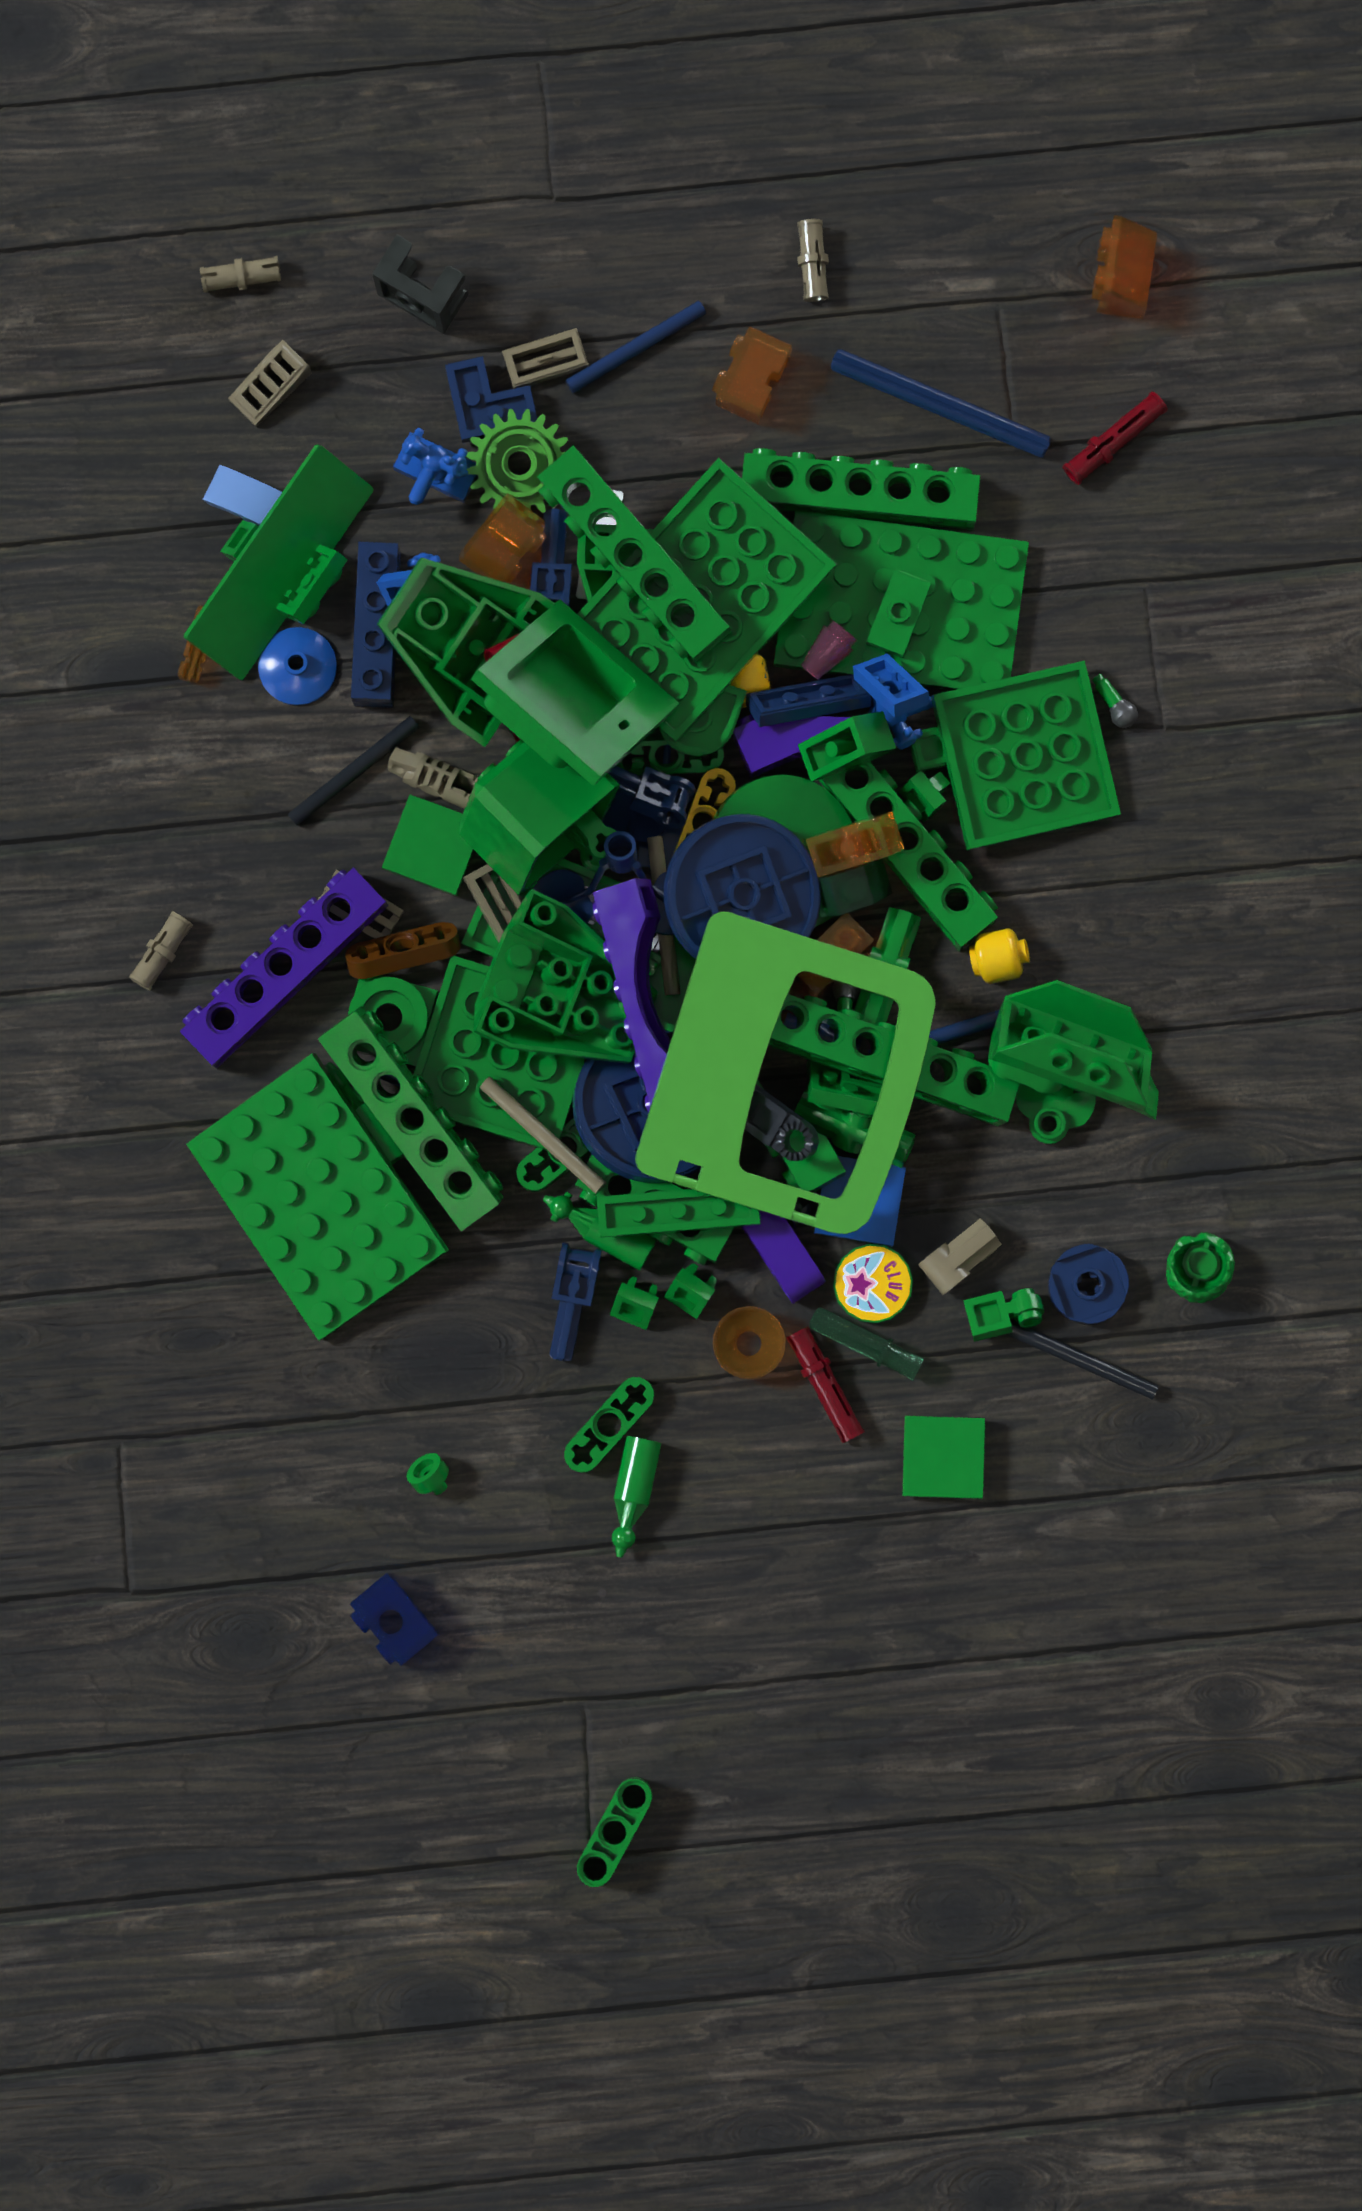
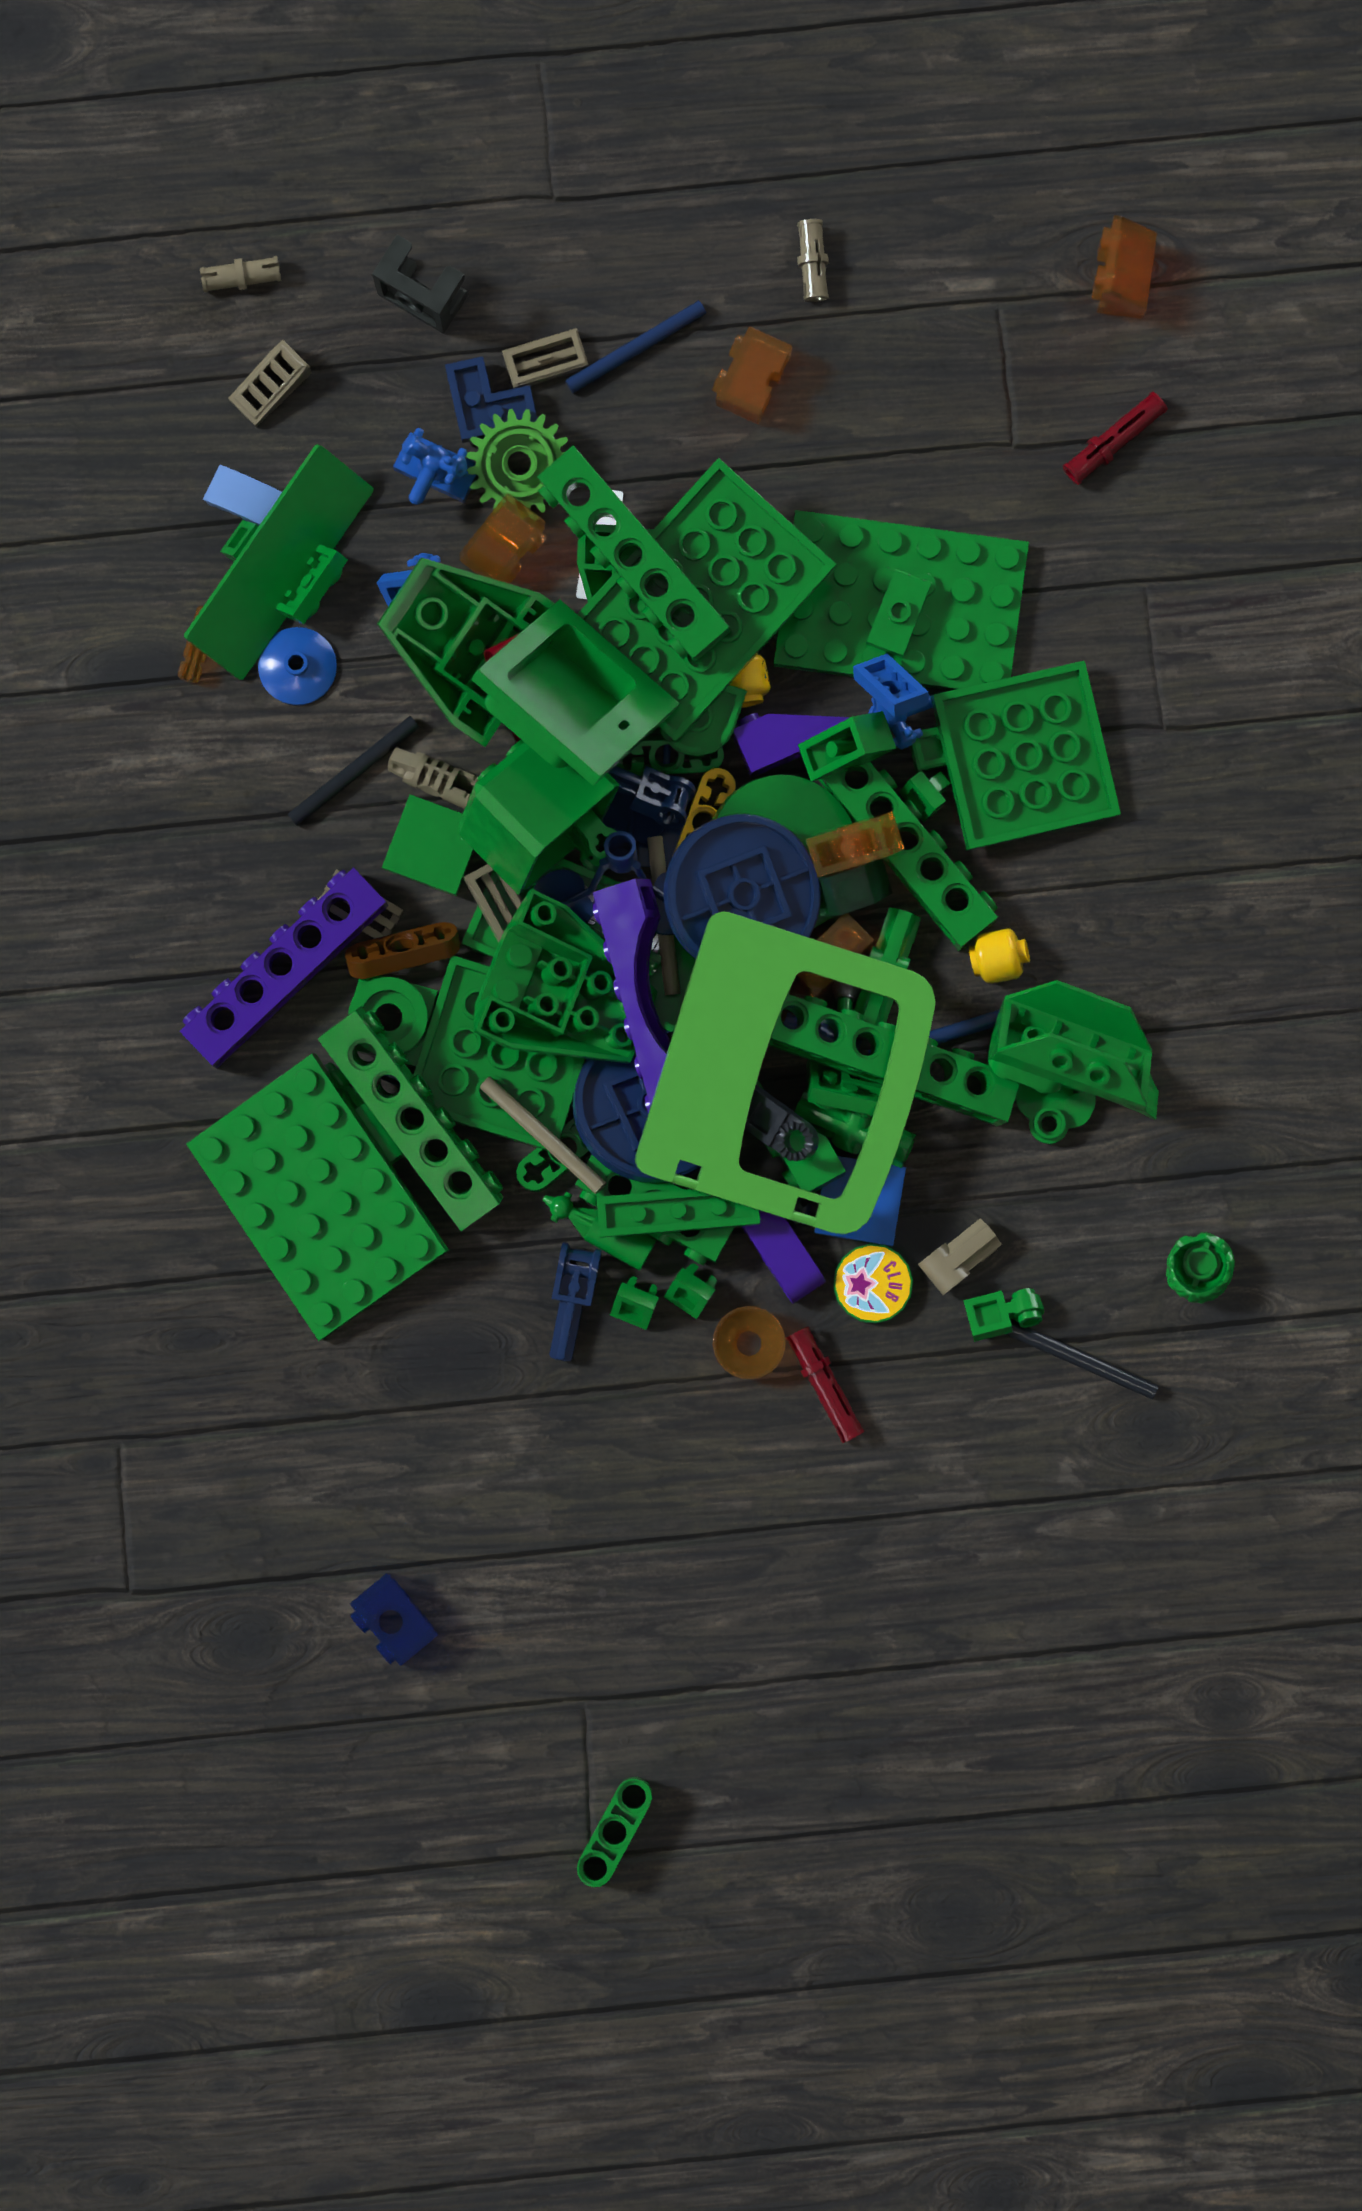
dark tan pin [129,911,193,991] -> none
dark blue brick [351,542,401,708] -> none
green tile [406,1453,449,1495] -> none
dark blue connector [531,508,572,607] -> none
green beam [564,1377,654,1473] -> none
green wheel [612,1436,662,1558] -> none
green brick [742,448,980,530] -> none
dark blue tile [746,674,871,727] -> none
clear pink cone [801,620,857,680] -> none
clear green axle [809,1308,925,1381] -> none
dark blue axle [831,349,1051,457] -> none
green tile [902,1416,985,1499] -> none
dark blue plate [1048,1244,1129,1324] -> none
piece [1092,674,1138,728] -> none

